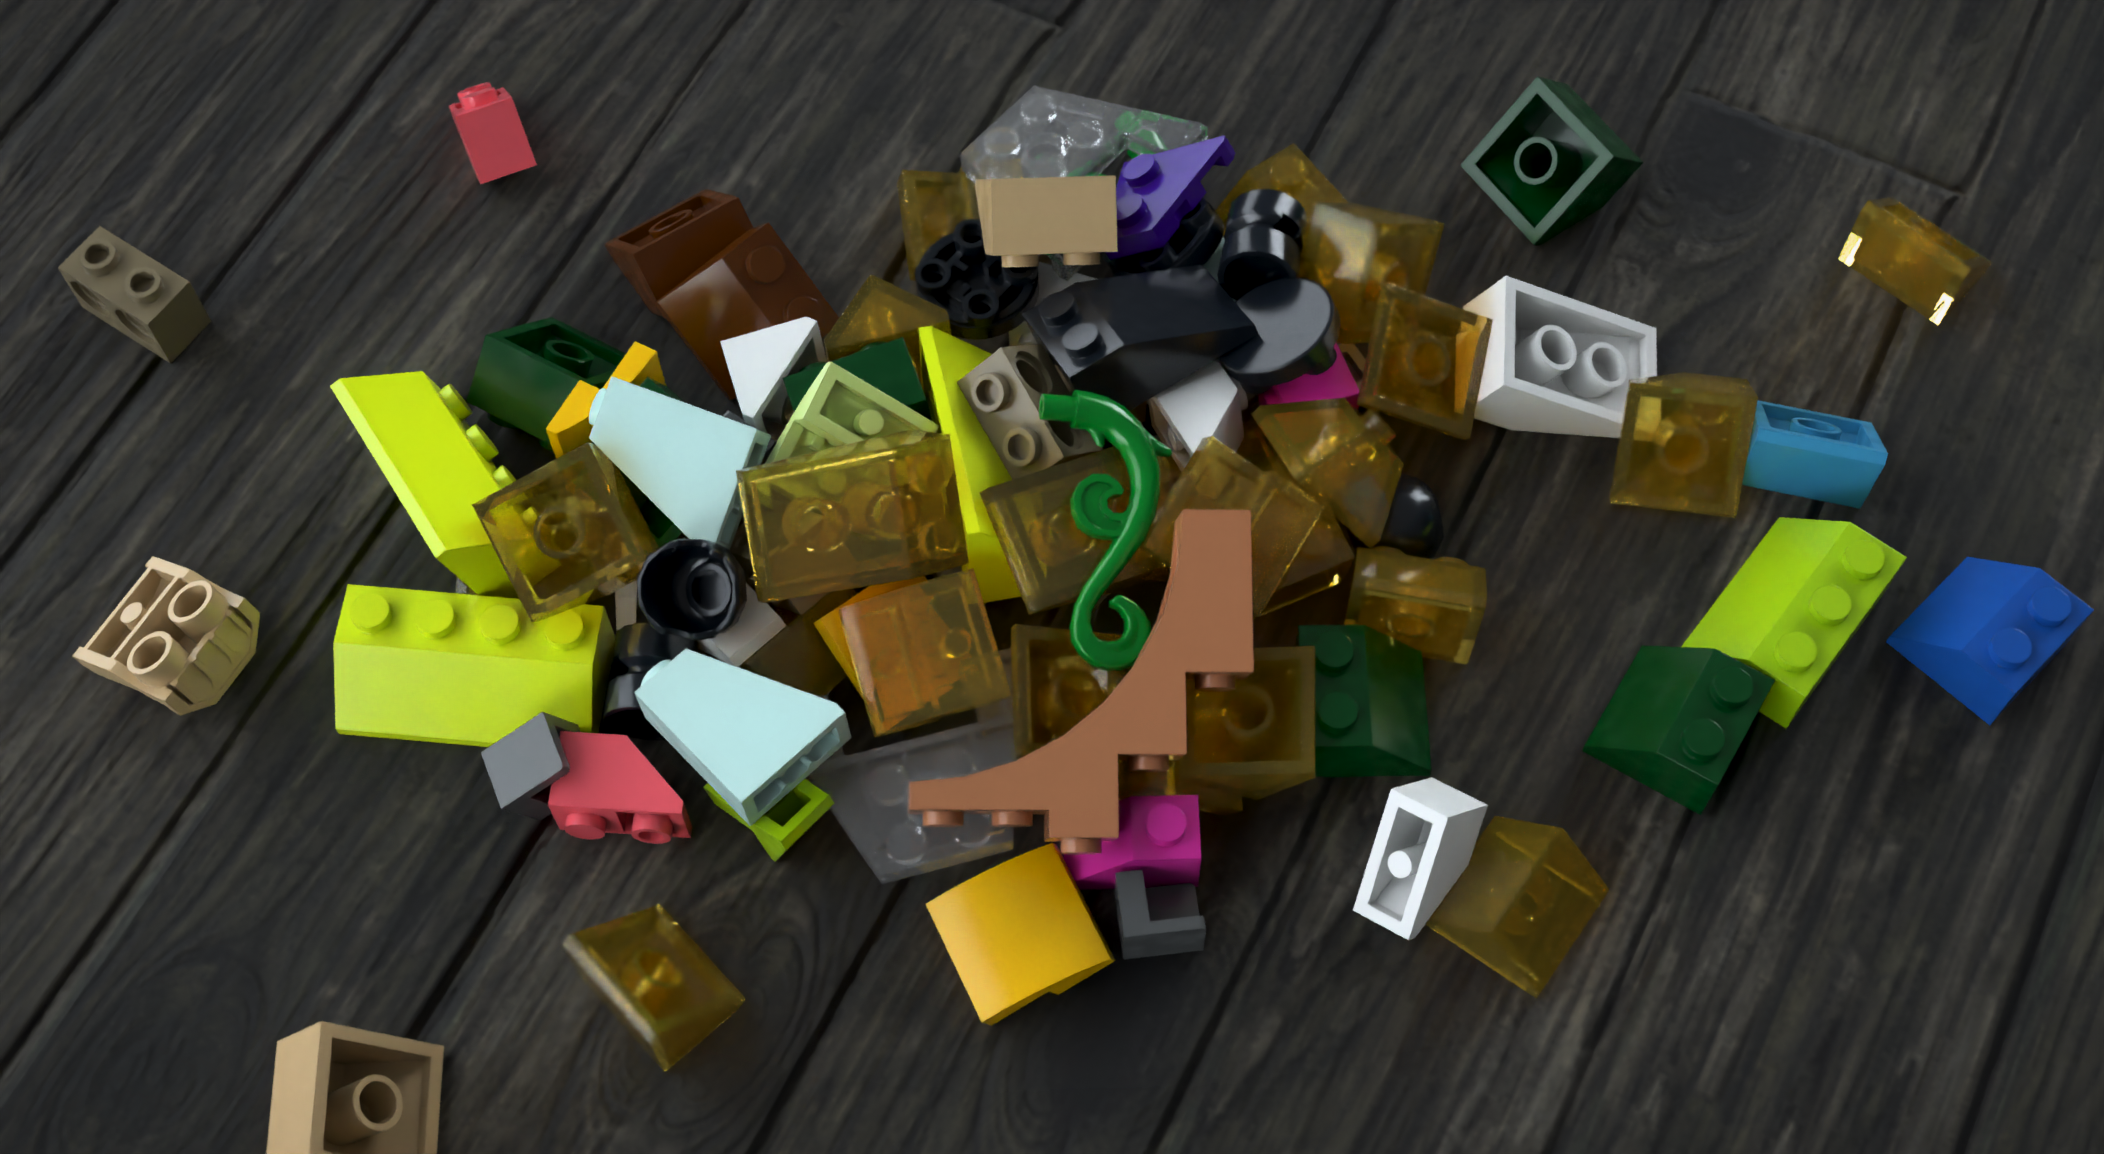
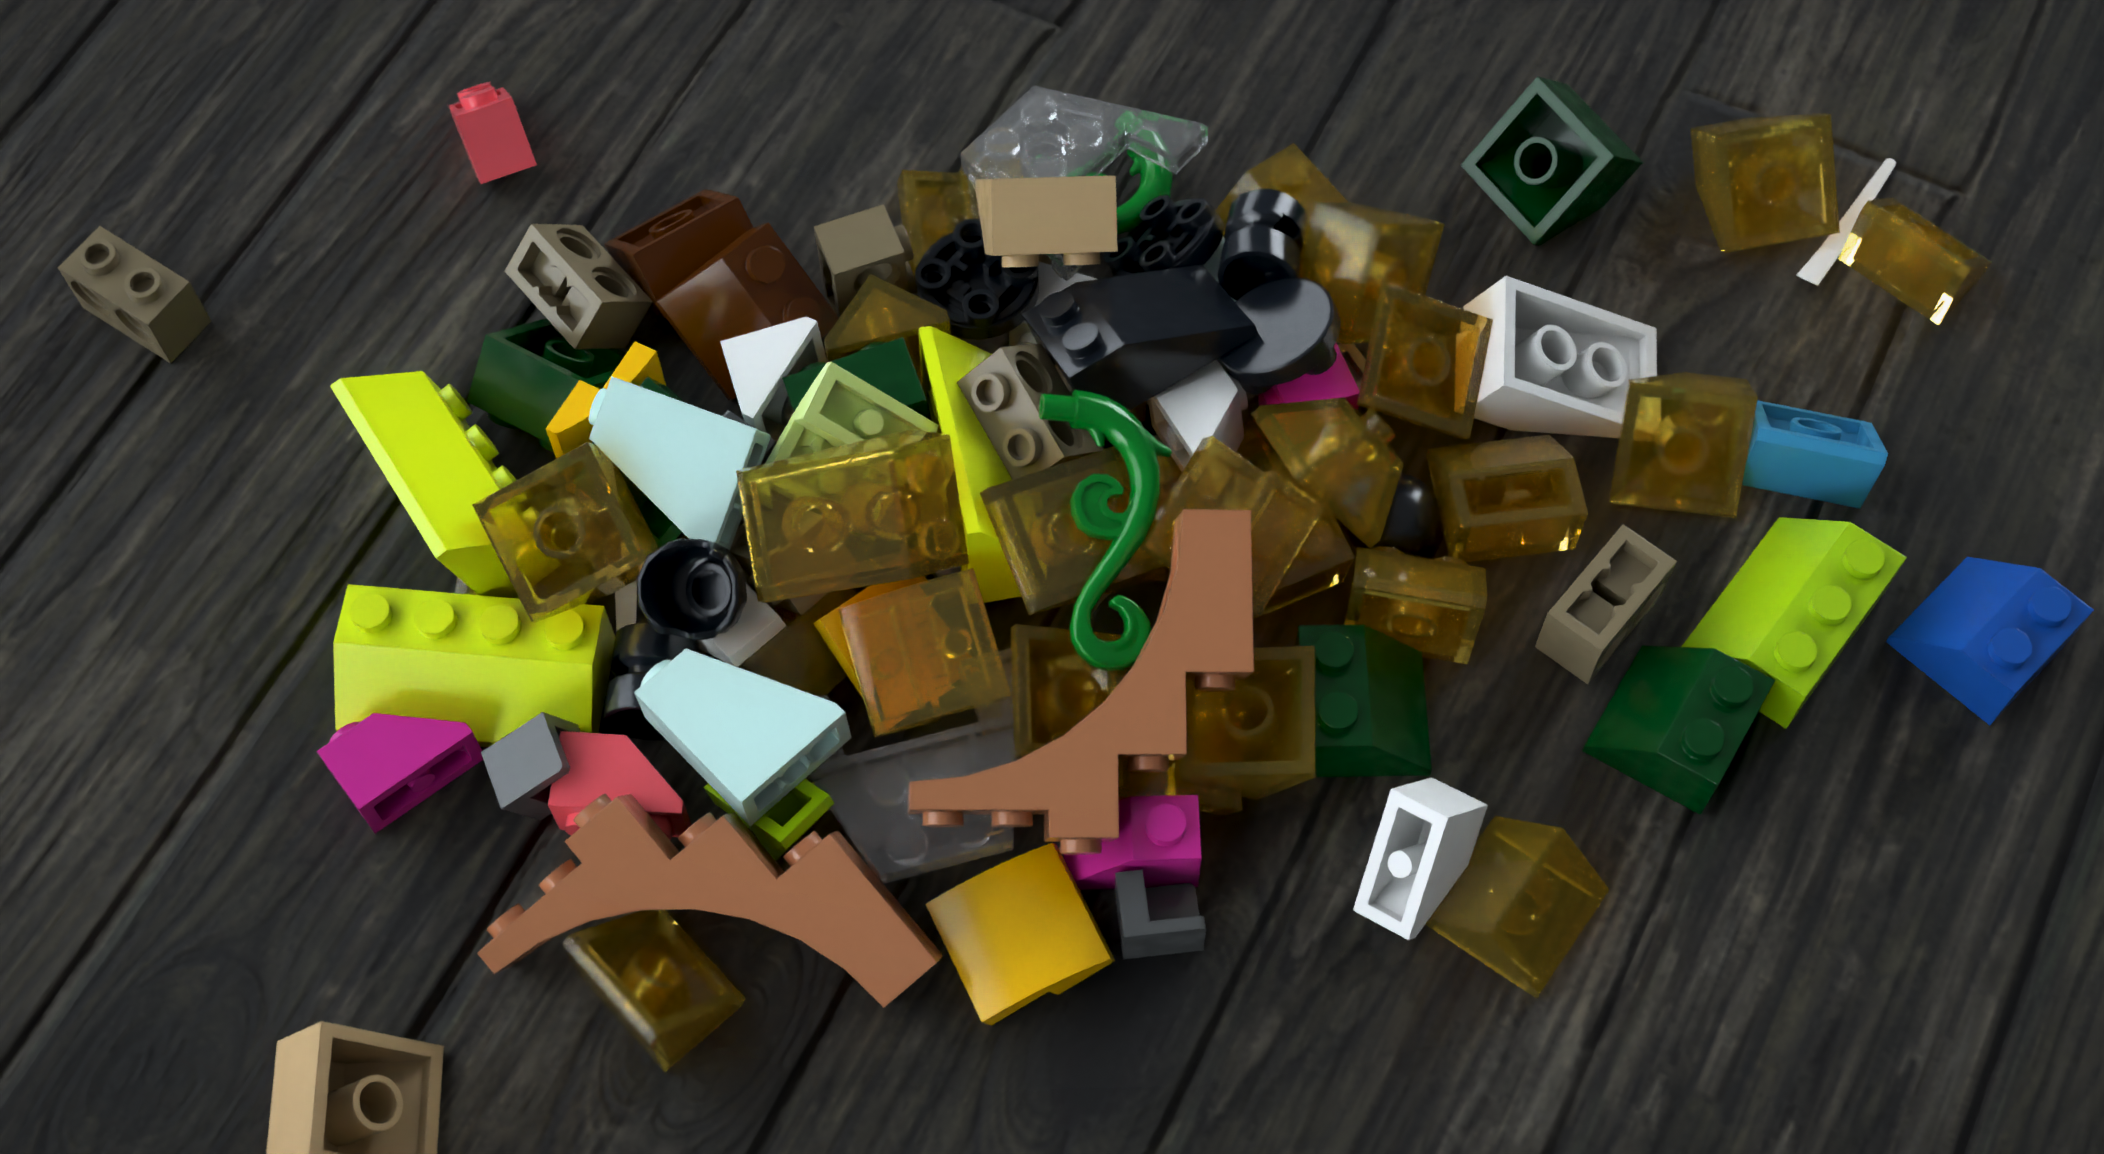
tan slope [72,556,260,716] -> none
dark purple wing [1105,135,1235,260] -> none
none -> dark pink slope [317,713,483,834]
none -> nougat arch [477,794,943,1007]
none -> dark tan brick [505,224,653,350]
none -> dark tan brick [814,204,917,341]
none -> clear yellow slope [1426,435,1588,564]
none -> dark tan brick [1535,524,1677,684]
none -> clear yellow slope [1690,113,1840,253]
none -> white sticker [1796,158,1896,286]

